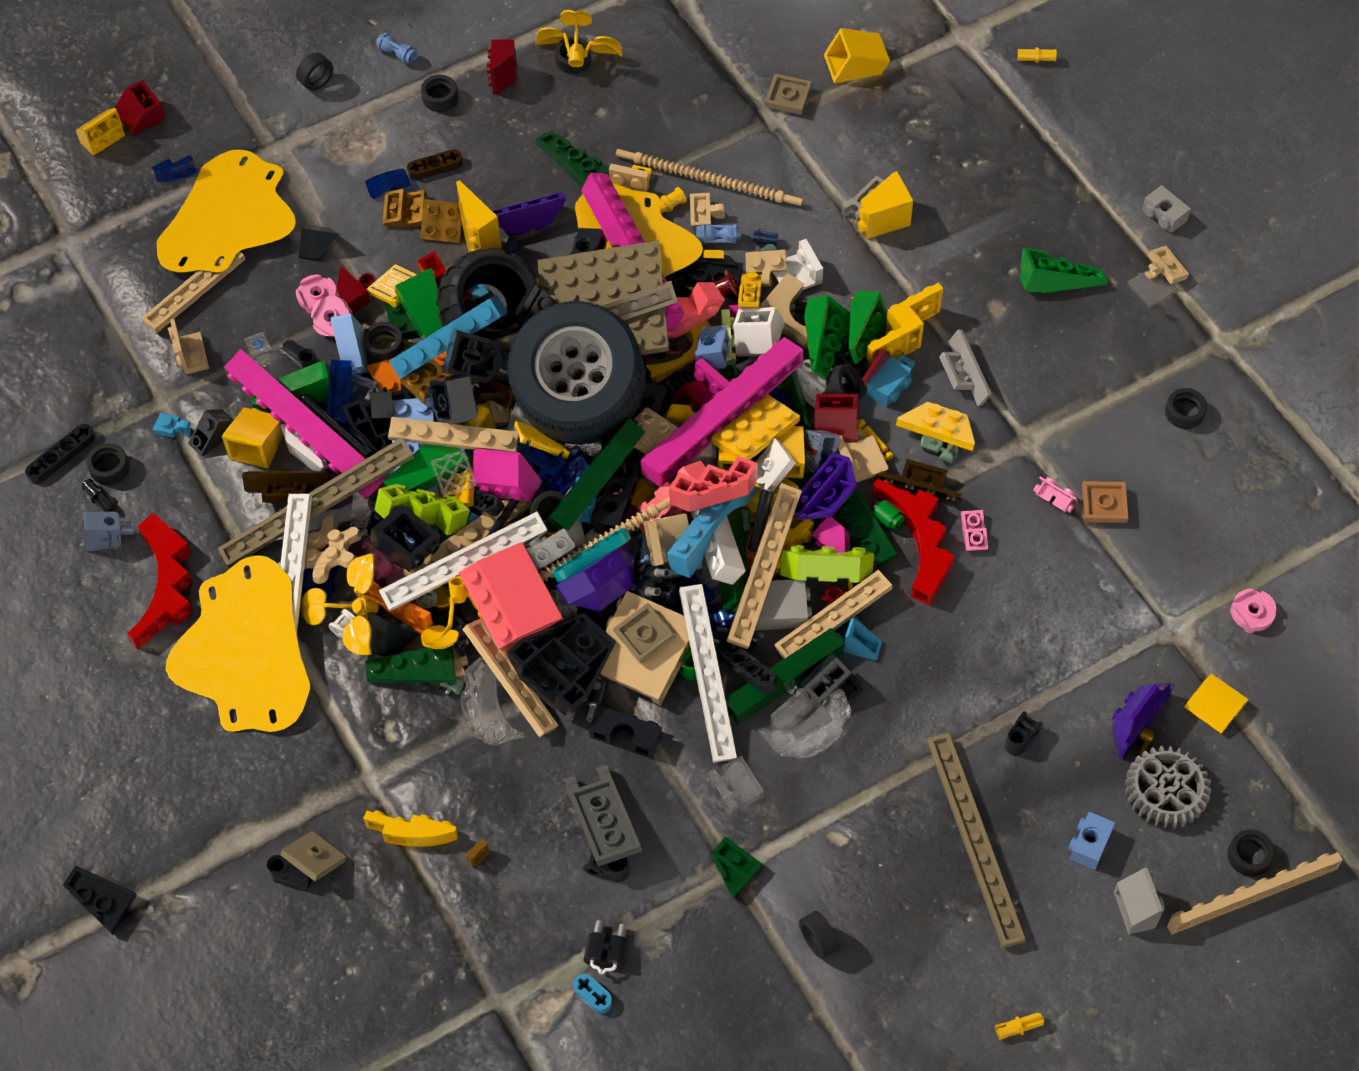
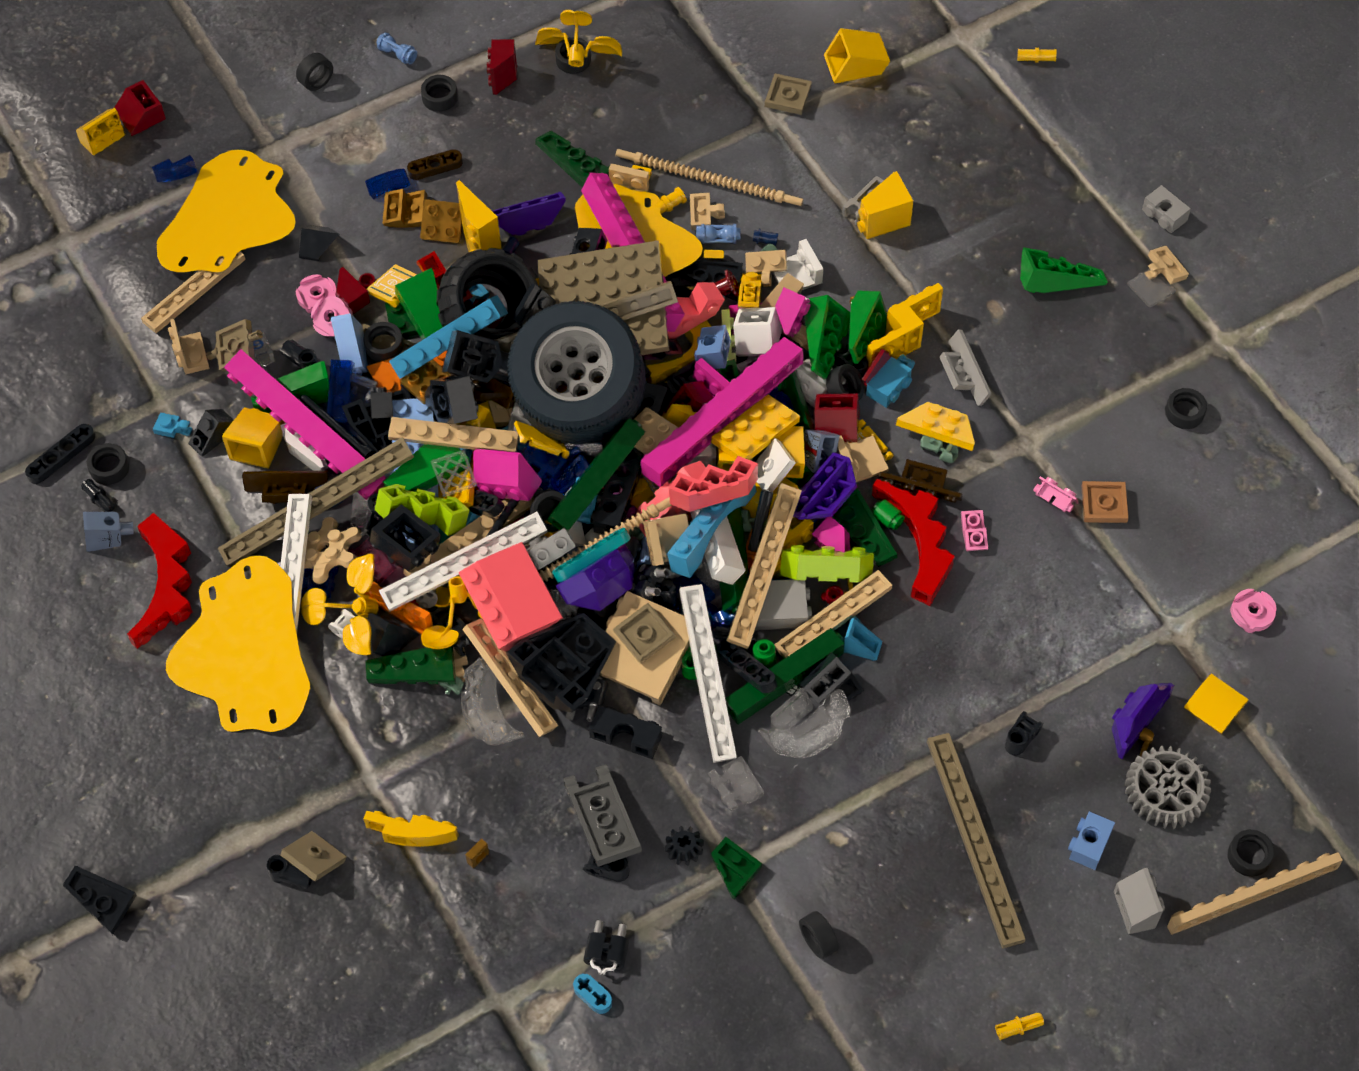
none -> dark tan plate [206,319,263,372]
none -> black gear [665,826,704,866]
none -> green brick [753,639,776,669]
none -> dark pink slope [775,287,810,337]

